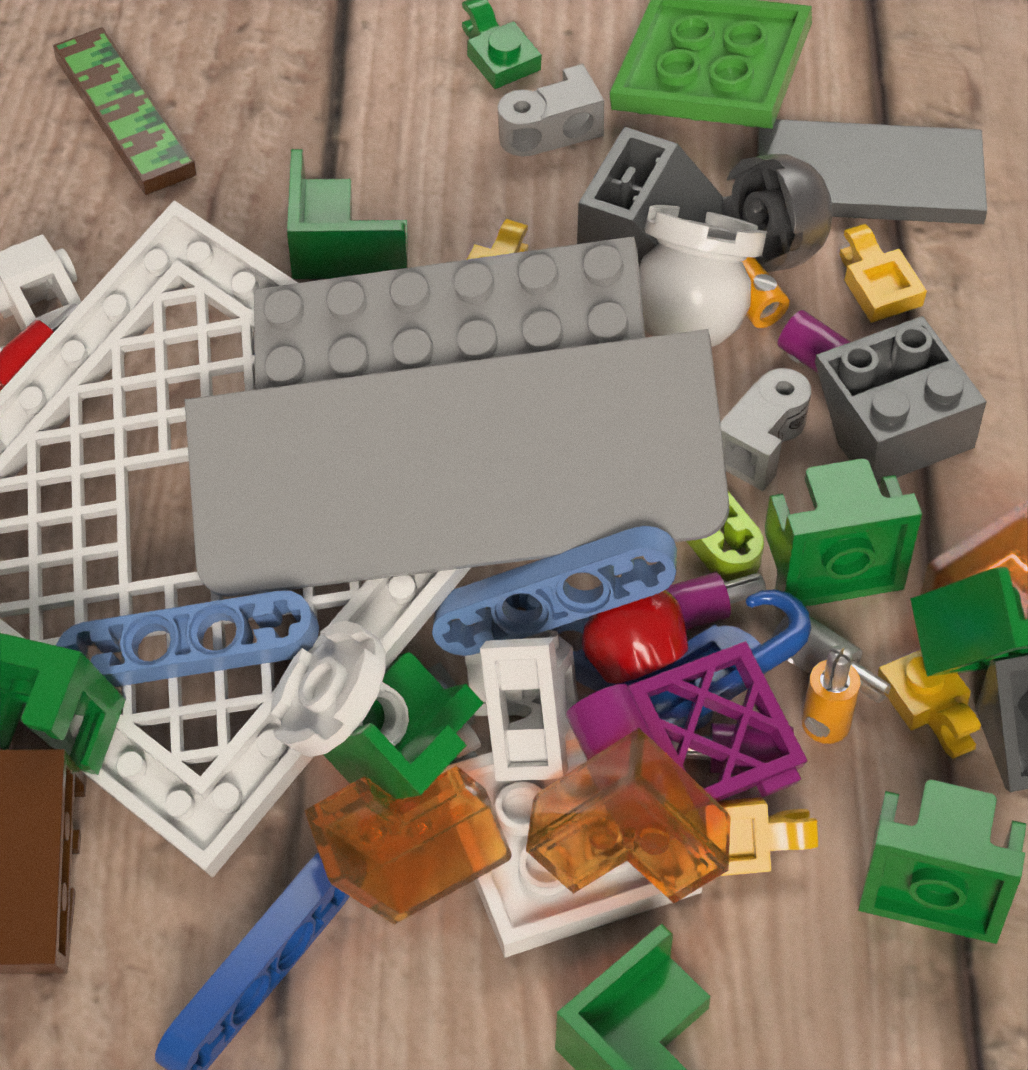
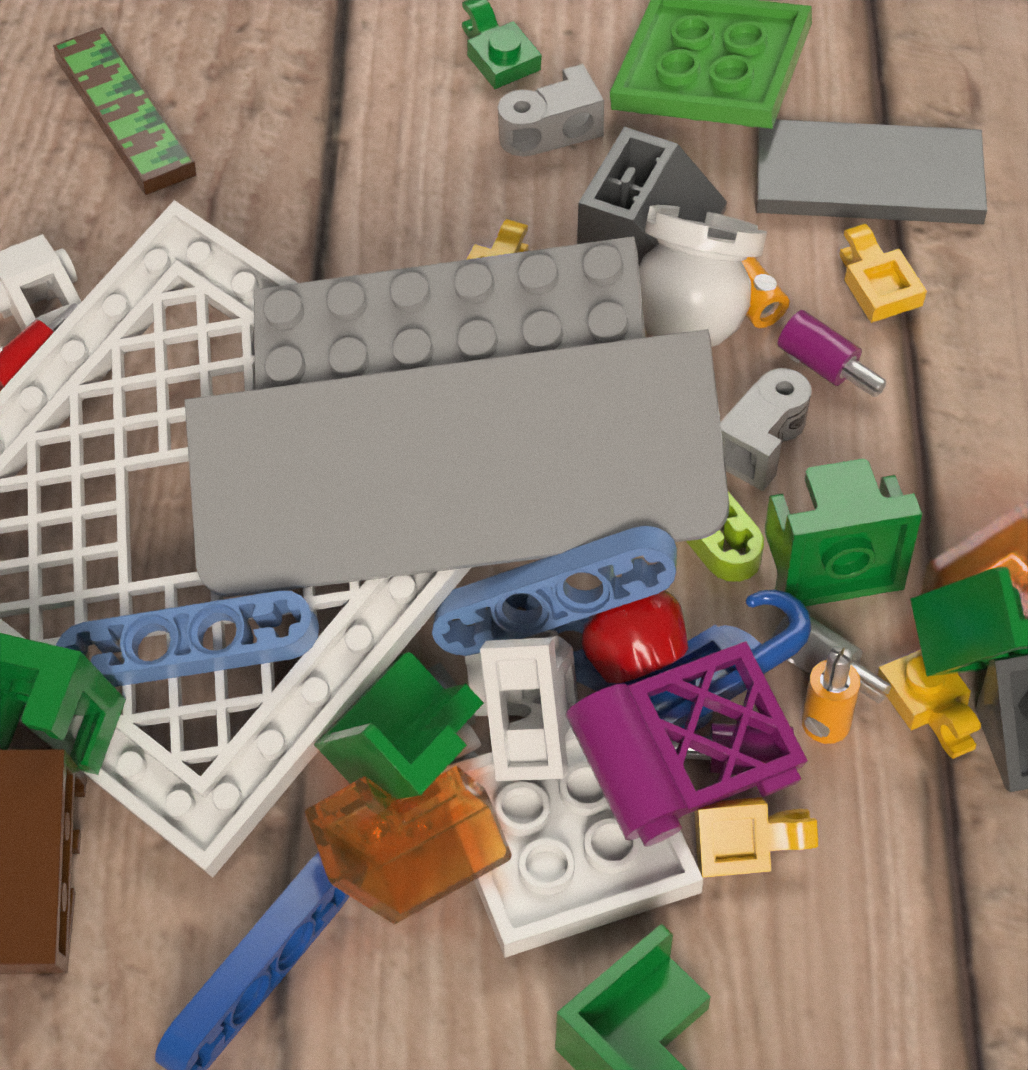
white tile [271,620,409,757] -> none
green panel [287,149,408,279] -> none
clear orange panel [526,727,731,903] -> none
magenta piece [666,572,766,630] -> none
flat silver cylinder [721,154,833,272] -> none
dark grey slope [815,316,987,485] -> none
green panel [858,780,1027,944] -> none

